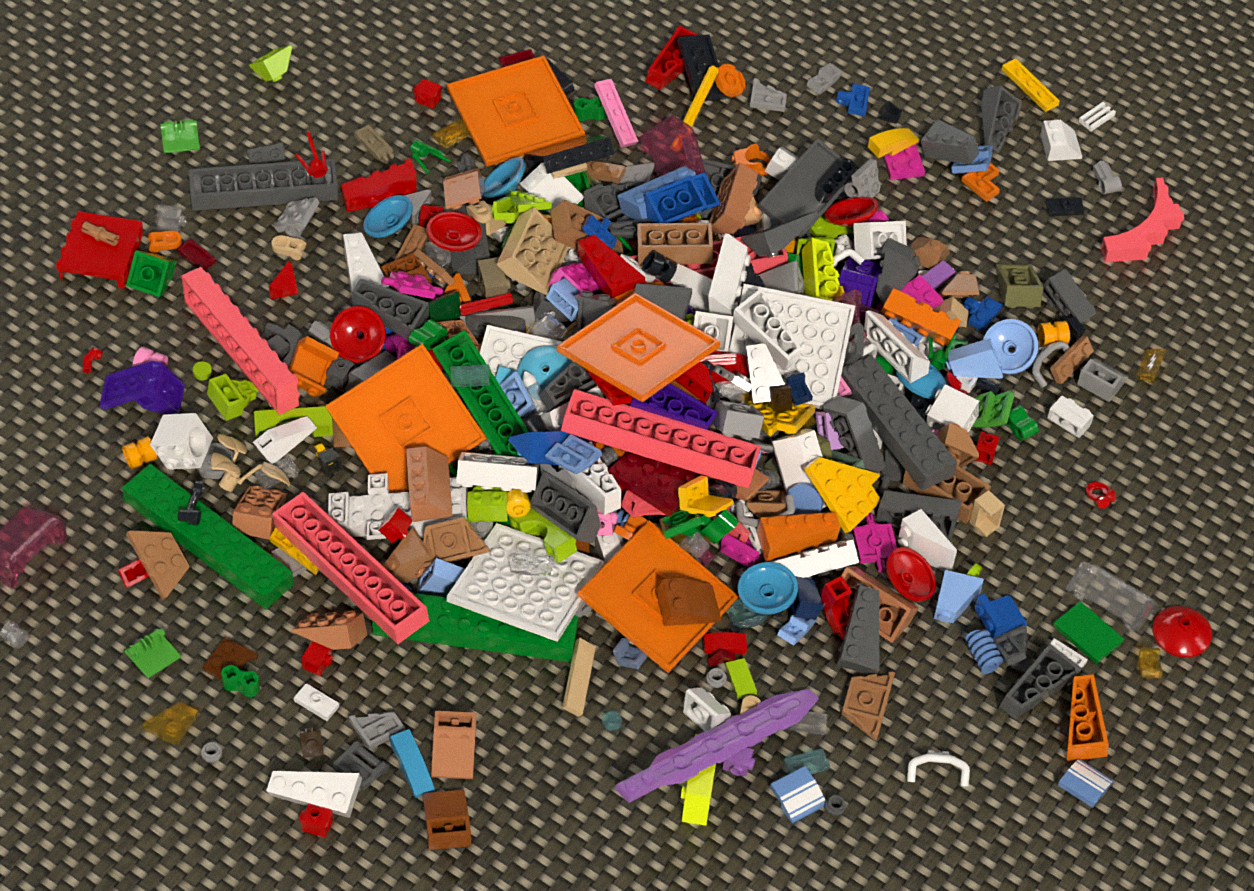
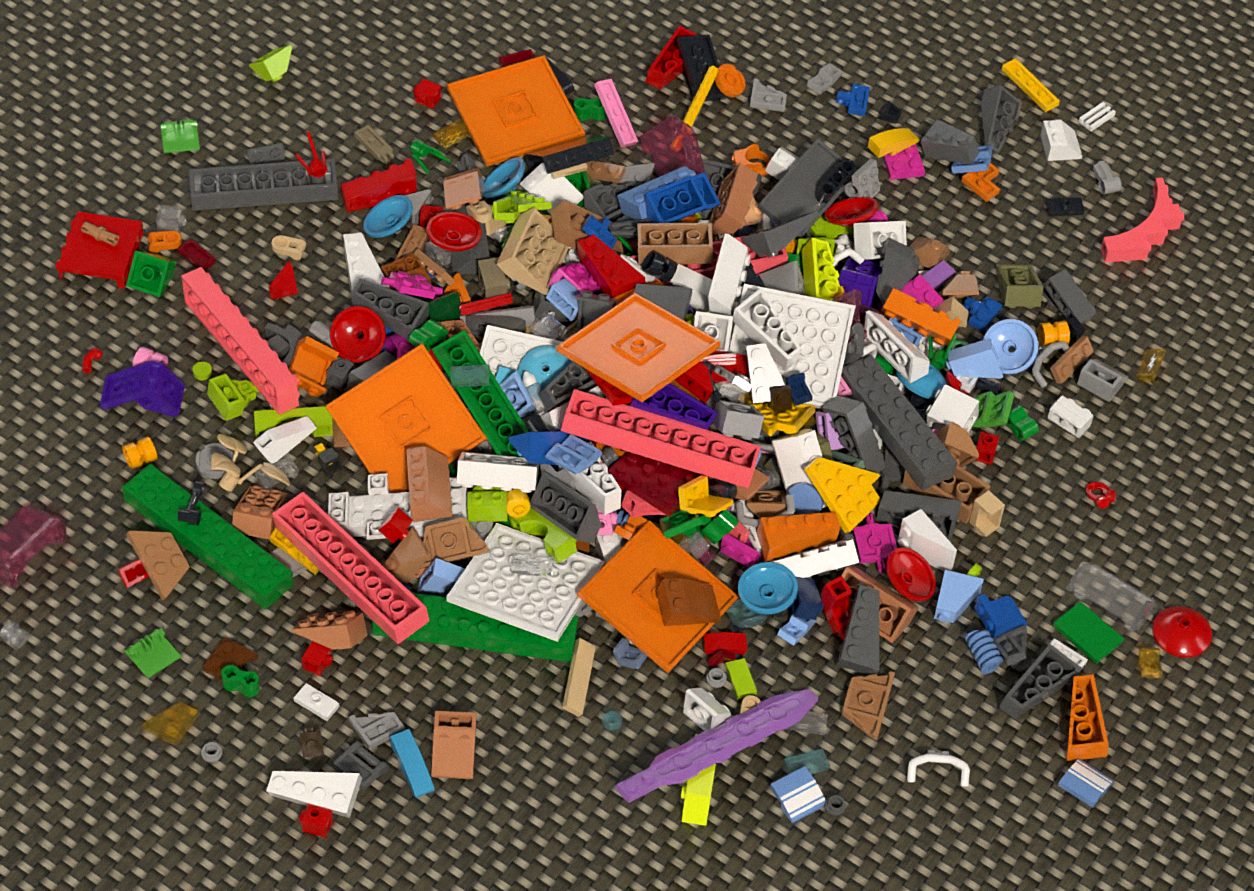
white brick [150,413,213,470] -> none
light grey plate [274,197,320,238] -> none
dark orange slope [423,790,471,850] -> none
medium lavender brick [723,747,756,777] -> none

